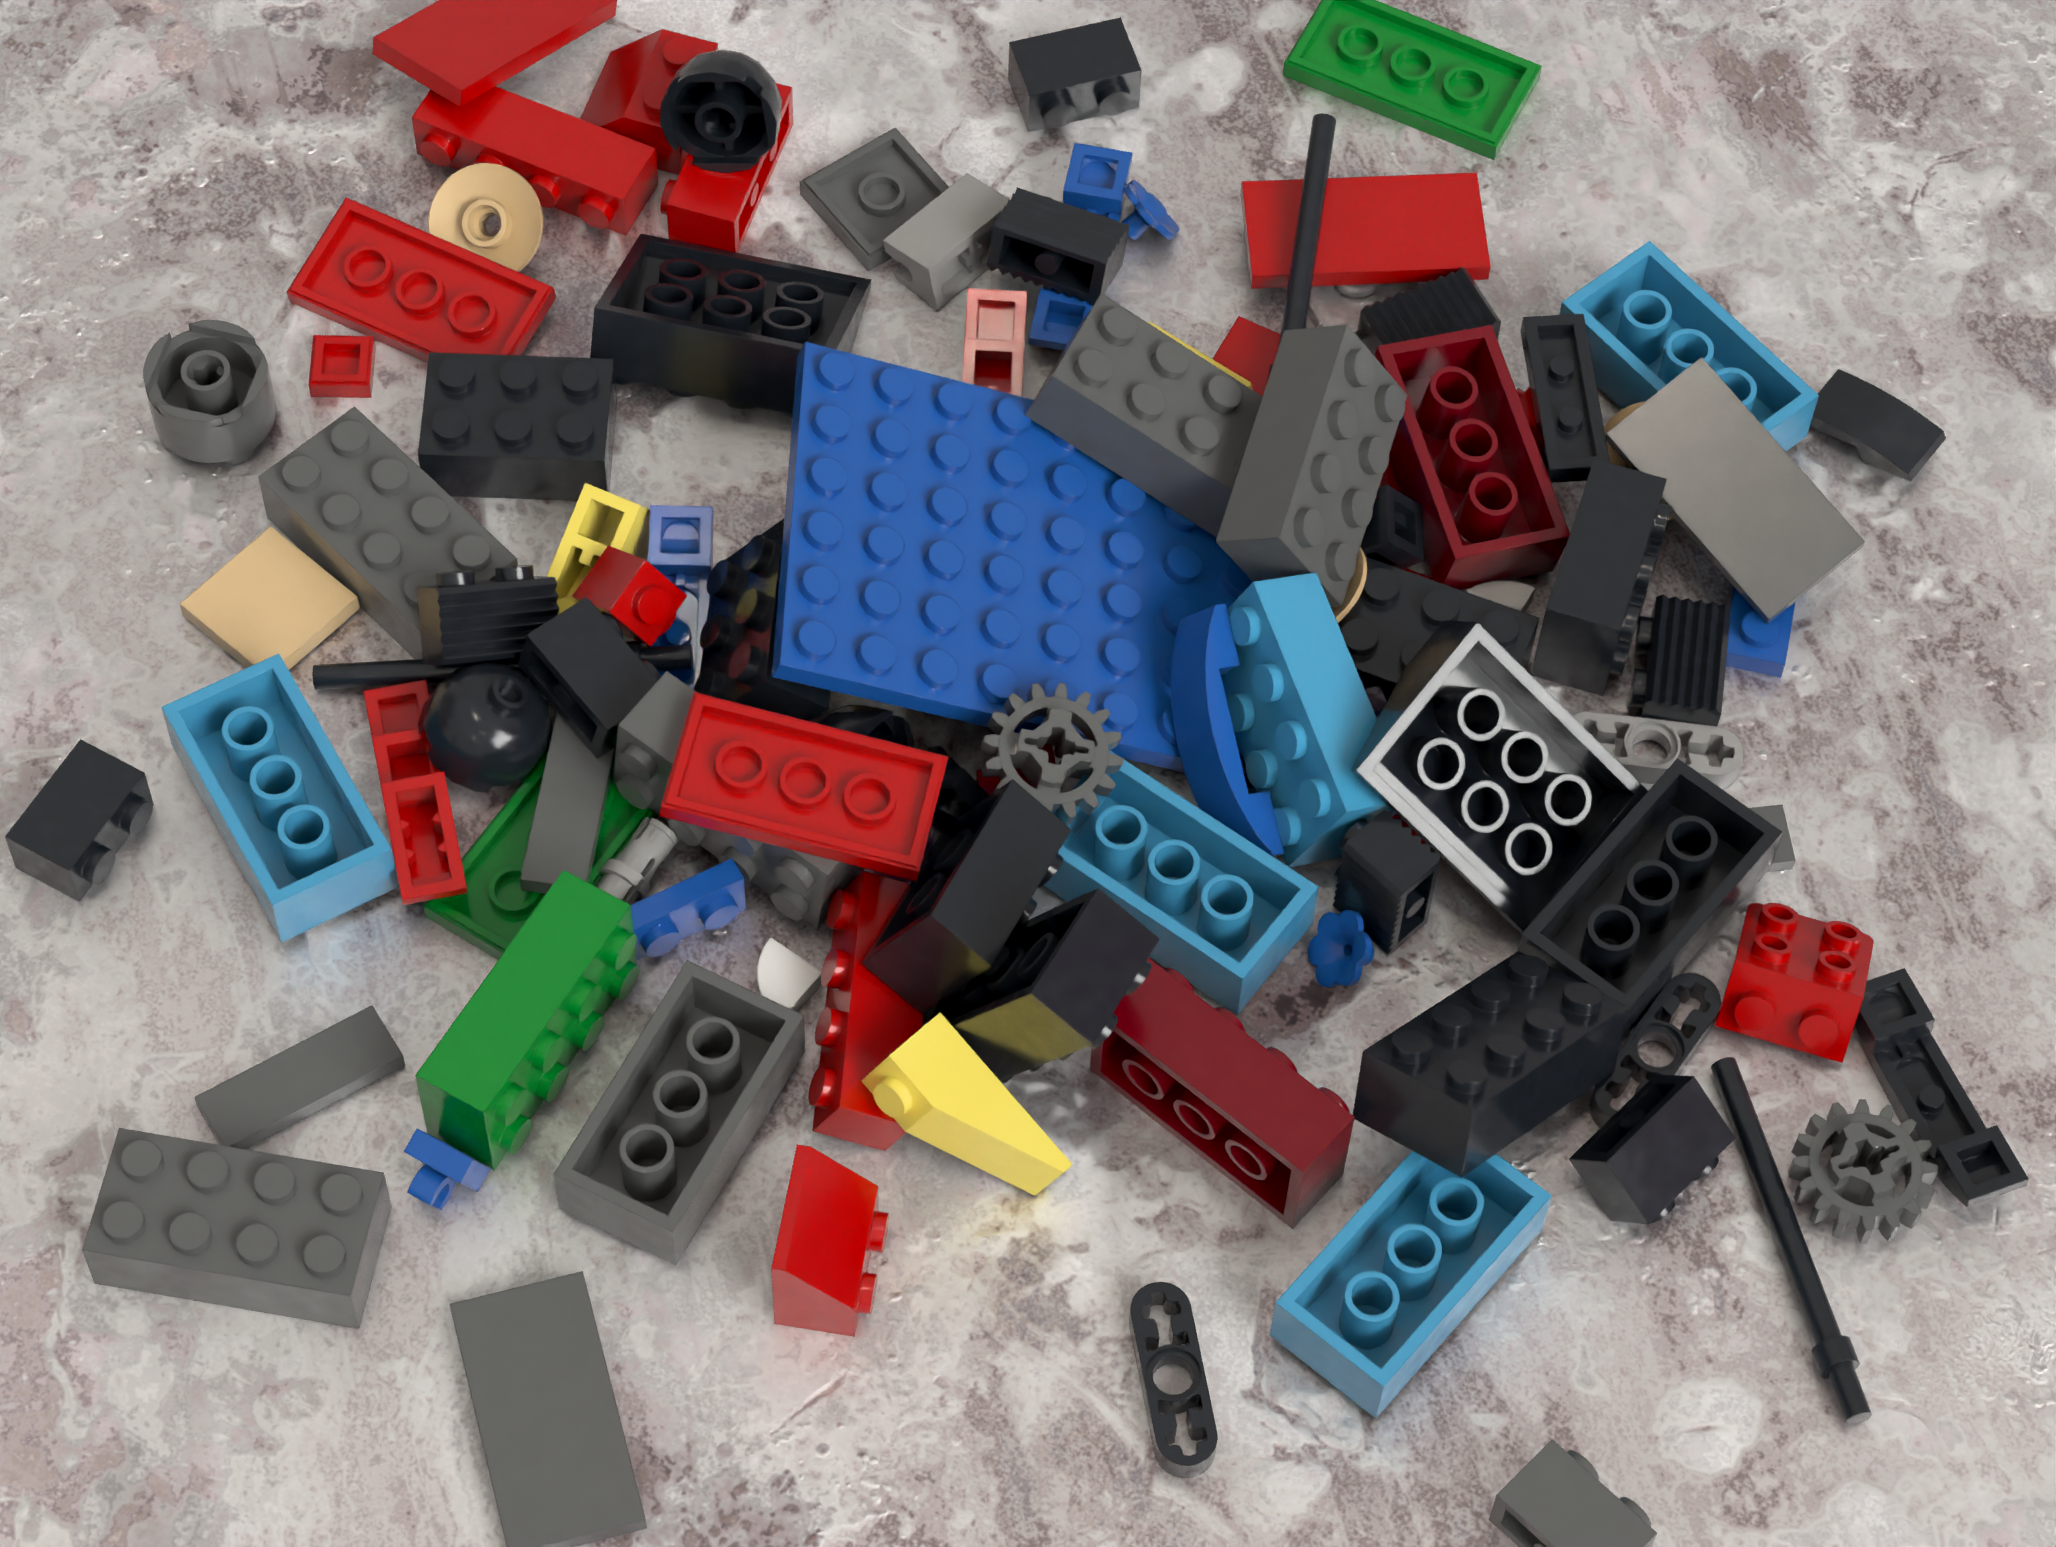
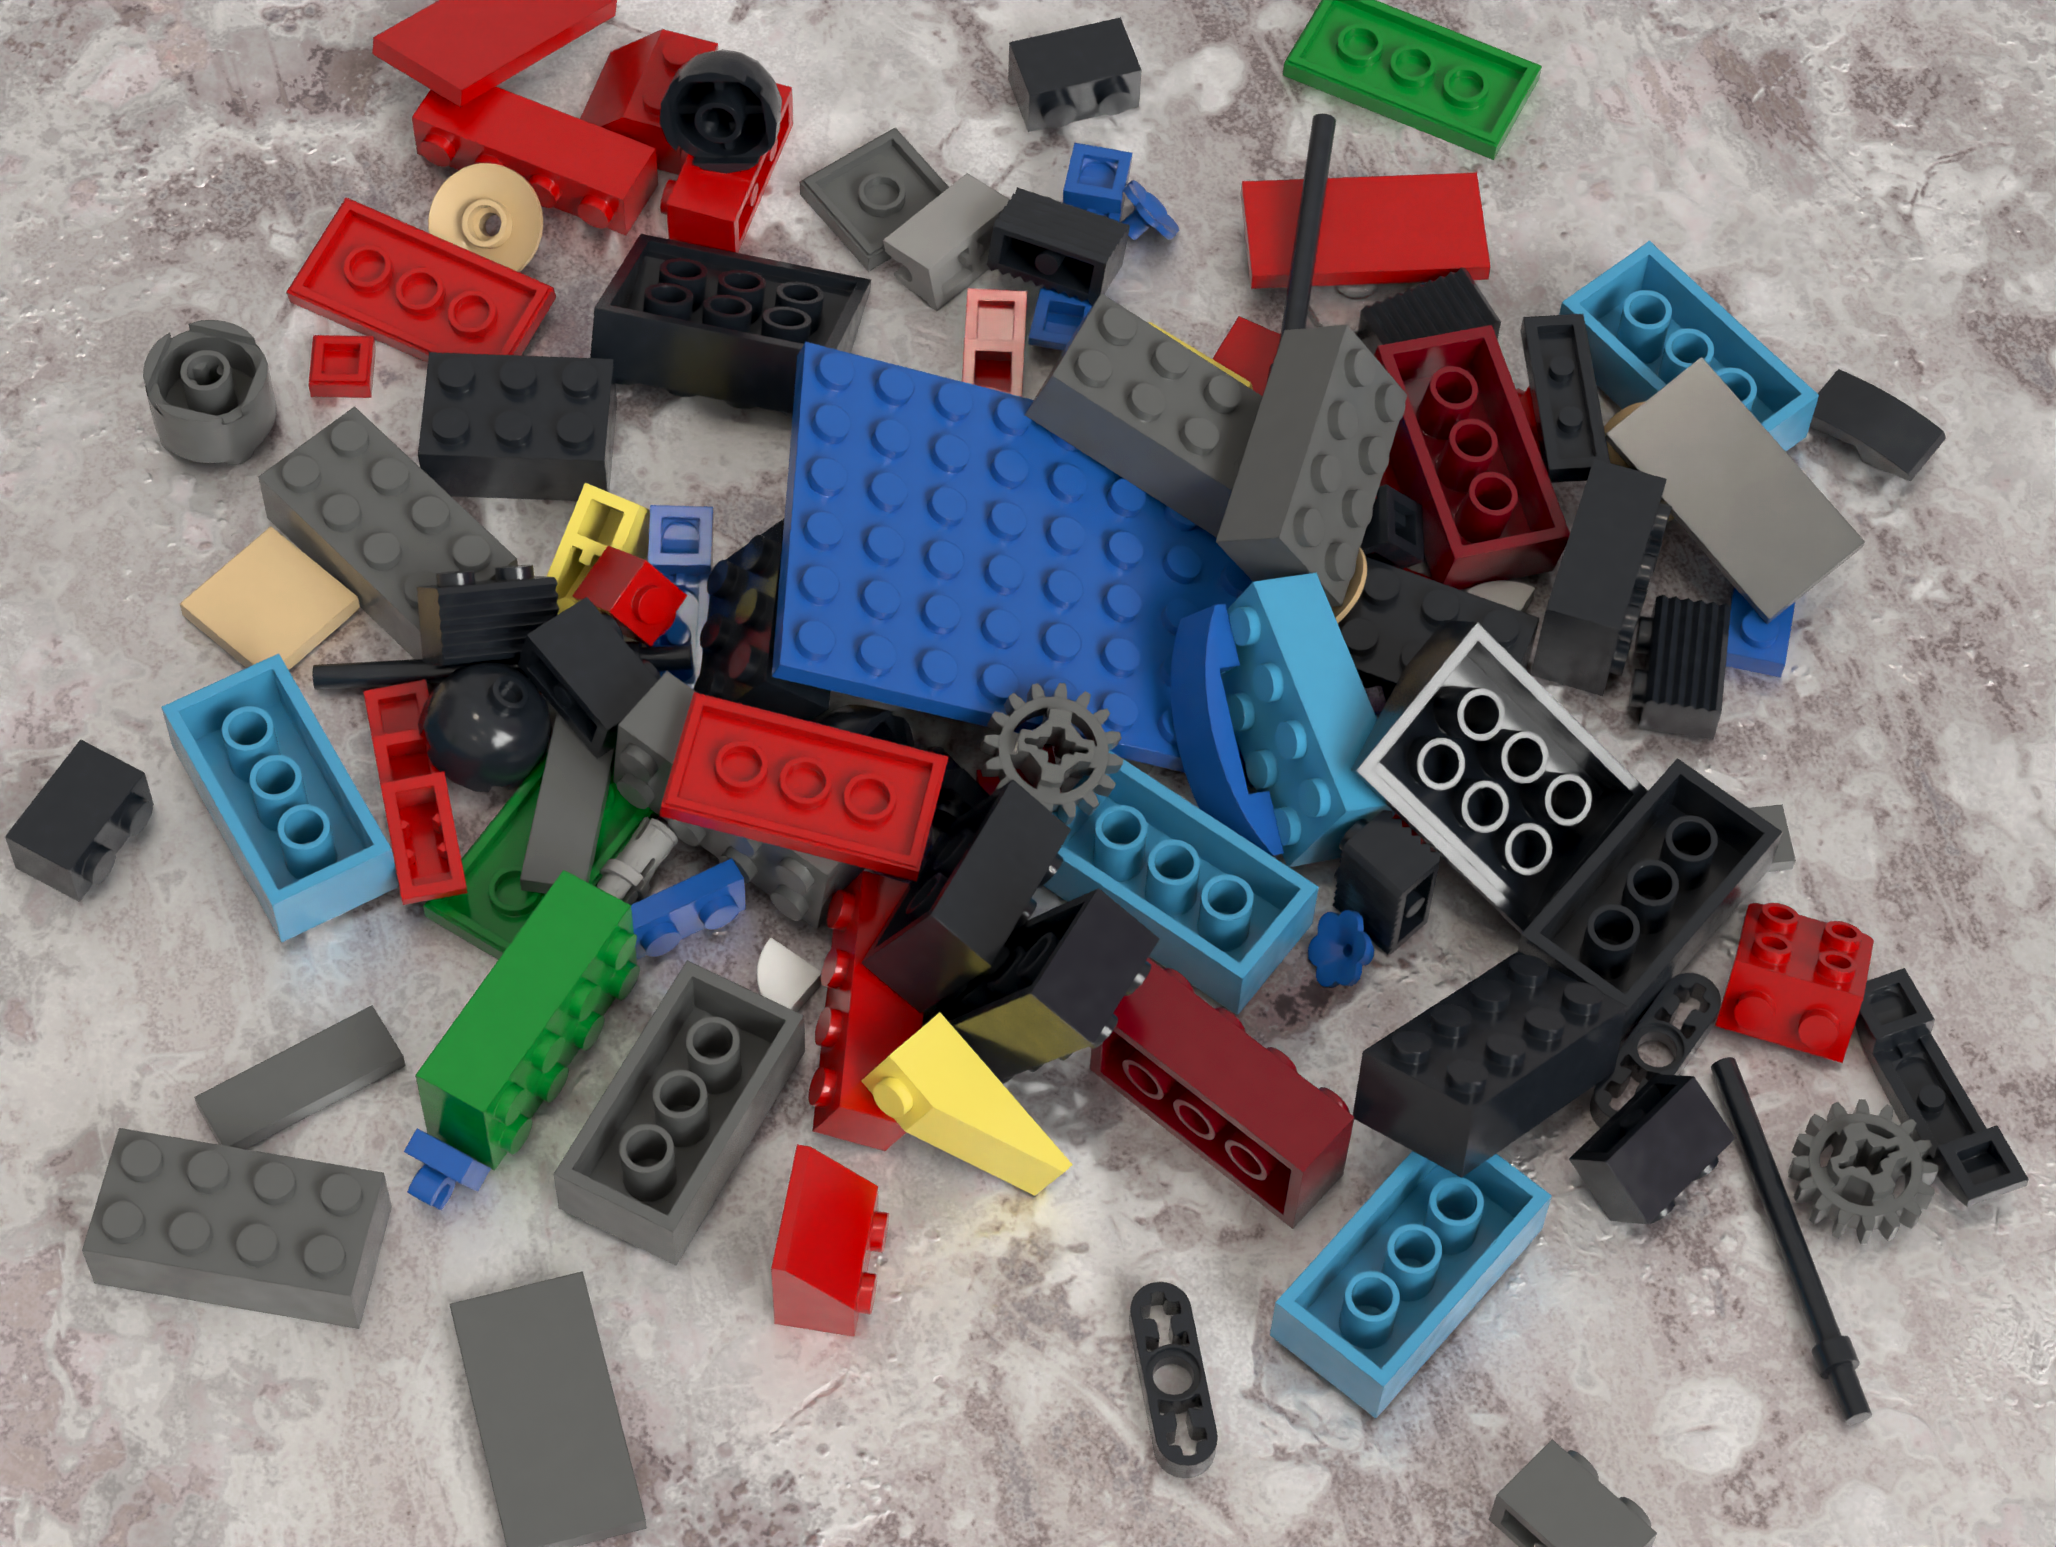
light grey beam [1572,711,1744,790] -> none

